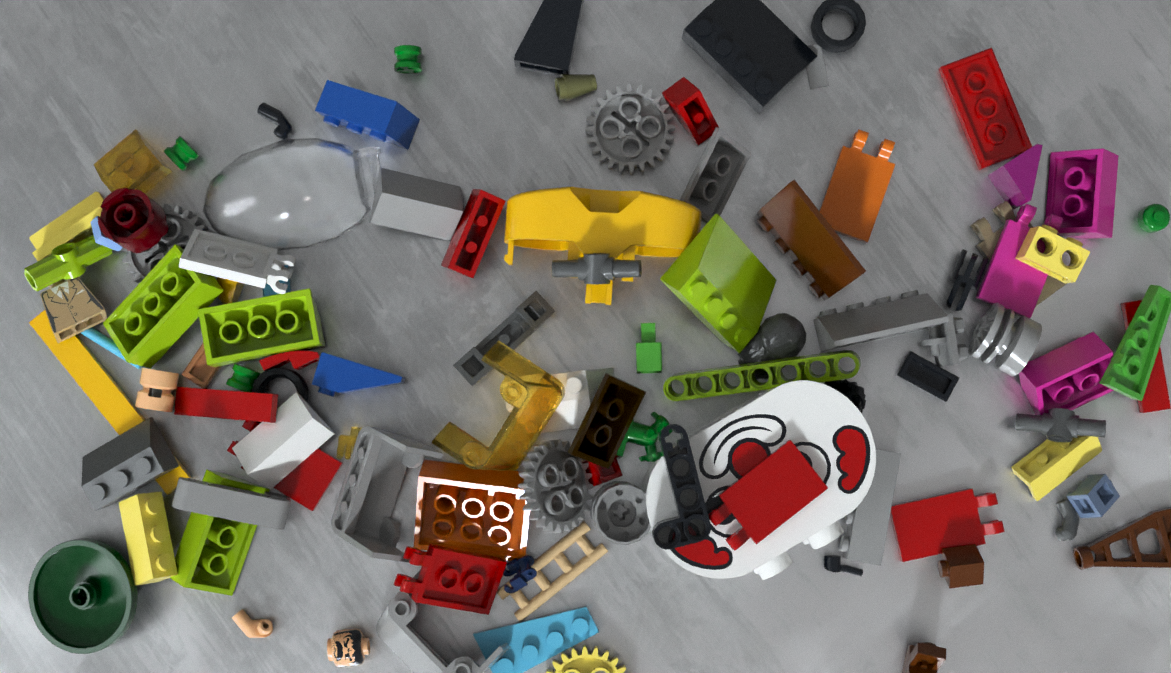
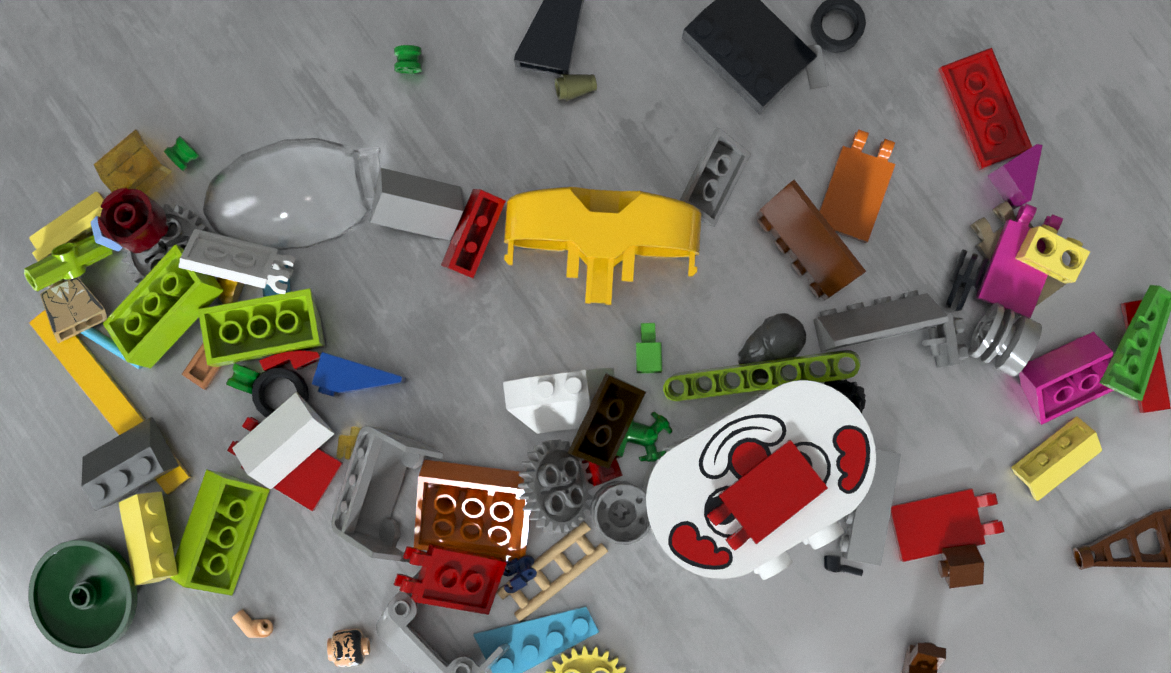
light nougat wheel [135,368,179,412] -> none
light grey beam [172,477,291,530] -> none
red tile [174,387,278,423] -> none
black arm [257,103,292,140] -> none
blue wedge [315,80,420,150] -> none
clear yellow windscreen [432,340,565,471] -> none
dark grey slope [453,291,555,386] -> none
dark grey pin [552,253,642,284] -> none
light grey gear [585,84,675,175] -> none
black beam [652,424,711,550] -> none
lime slope [660,213,777,353] -> none
red slope [662,77,719,146] -> none
black tile [897,351,959,402] -> none
dark grey pin [1015,408,1106,442] -> none
dark pink slope [1045,148,1119,239] -> none
dark grey arm [1055,498,1079,542] -> none
sand blue brick [1066,474,1120,518] -> none
green piece [1138,204,1170,233] -> none

